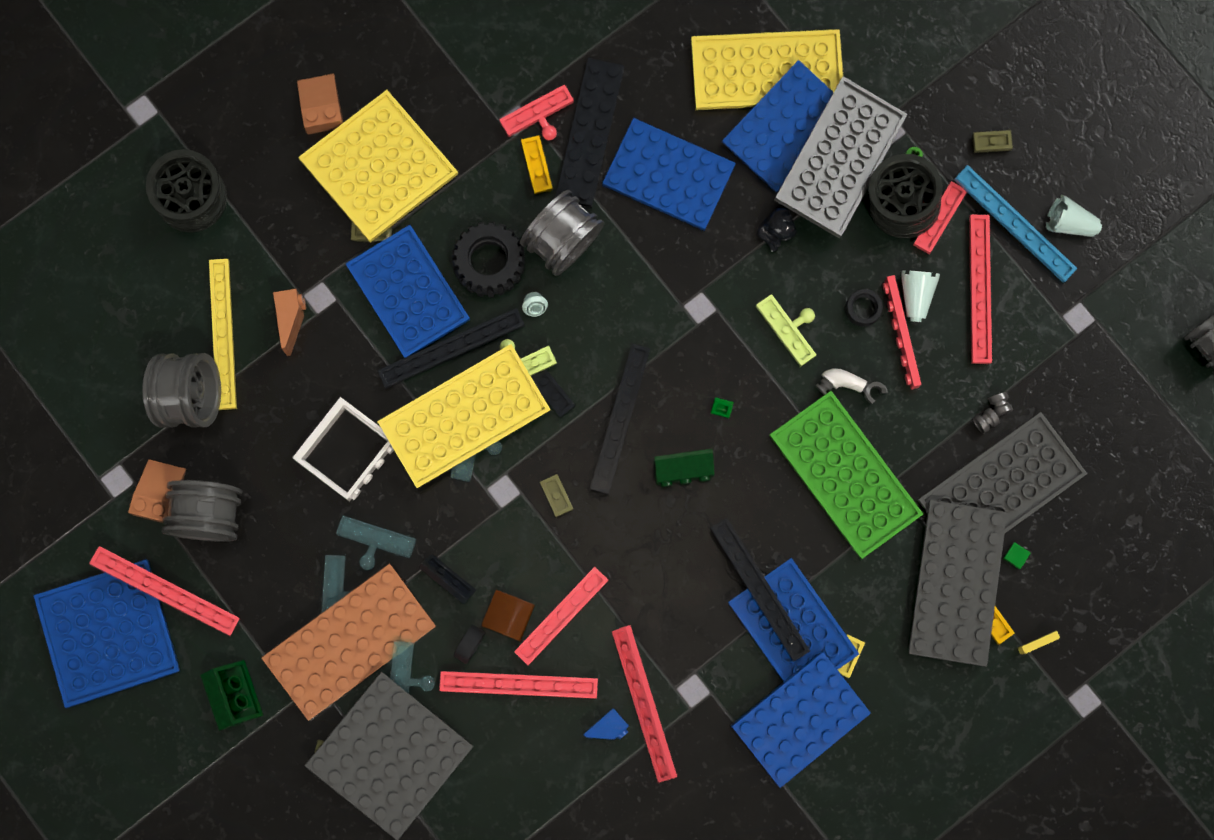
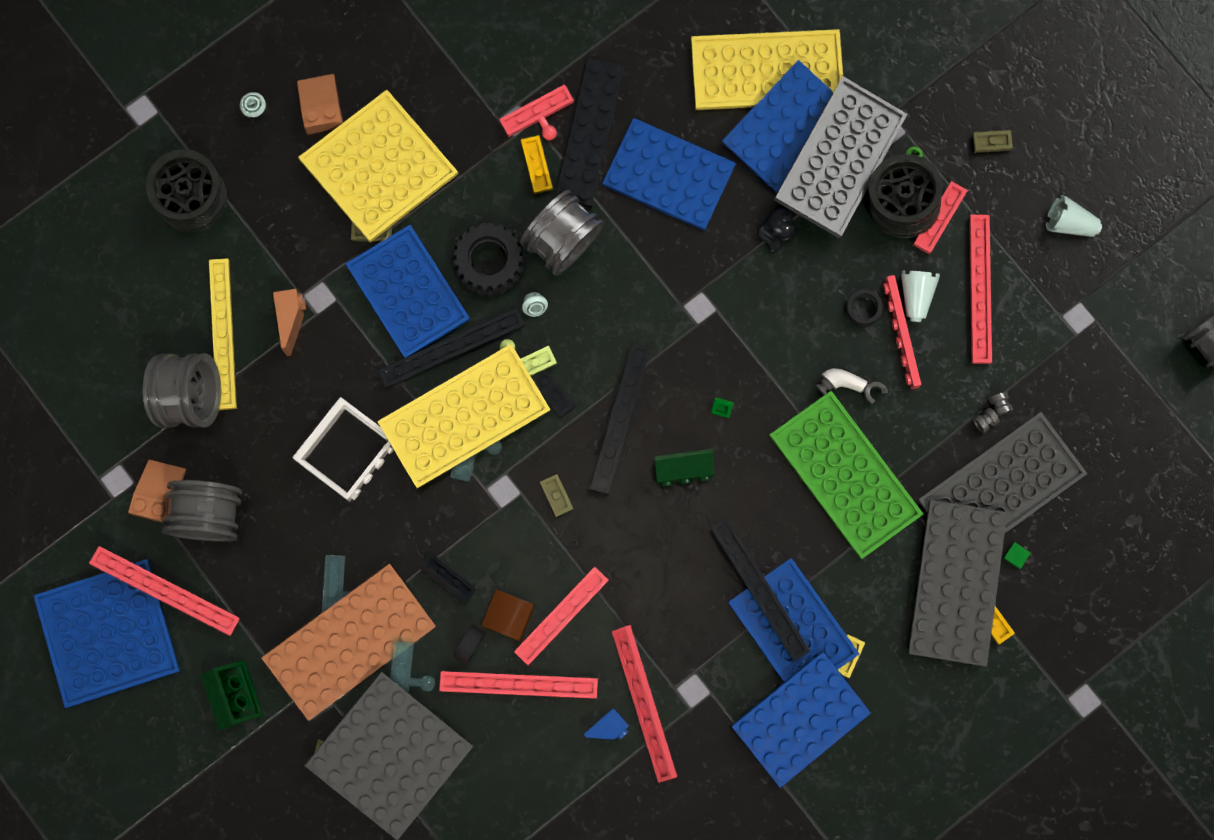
clear light blue plate [336,516,416,570] -> none
yellowish green plate [756,294,816,367] -> none
dark azure tile [954,165,1077,283] -> none
light yellow tile [1018,631,1059,654] -> none
none -> light aqua cone [240,92,266,117]

